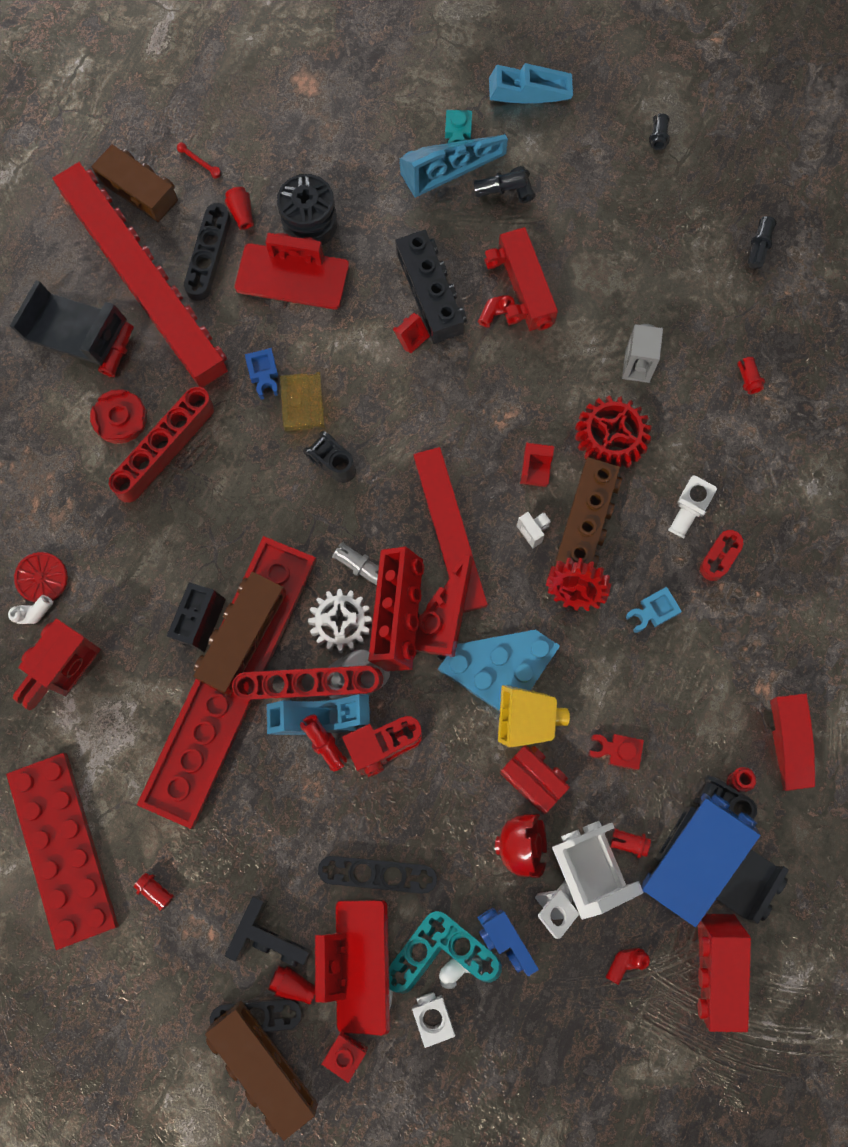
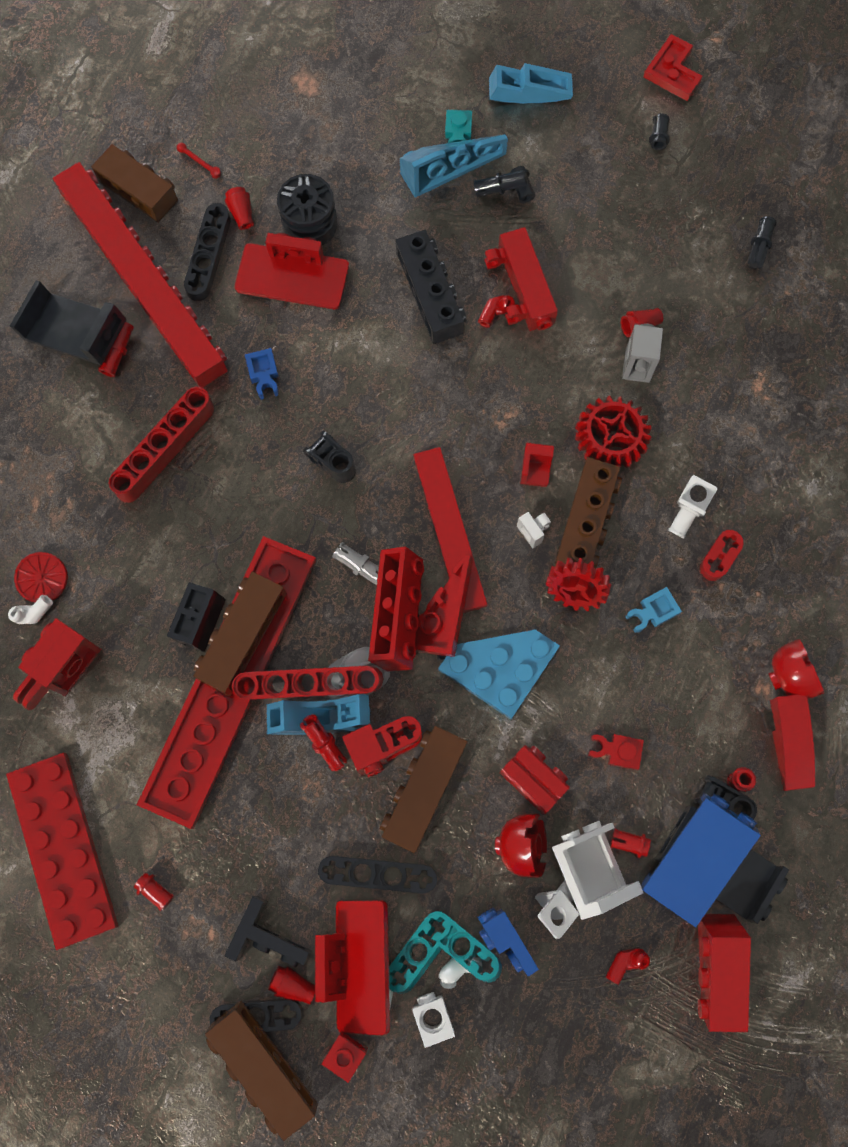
red tile [90,389,147,444] -> none
clear yellow plate [280,372,325,431] -> none
white gear [308,589,372,653] -> none
red tile [393,313,430,353] -> none
yellow torso [498,685,570,747] -> none
red pin [737,357,765,394] -> none
none -> reddish brown brick [379,726,468,854]
none -> red cone [620,308,664,337]
none -> red plate [643,34,703,101]
none -> red cylinder [768,639,824,699]

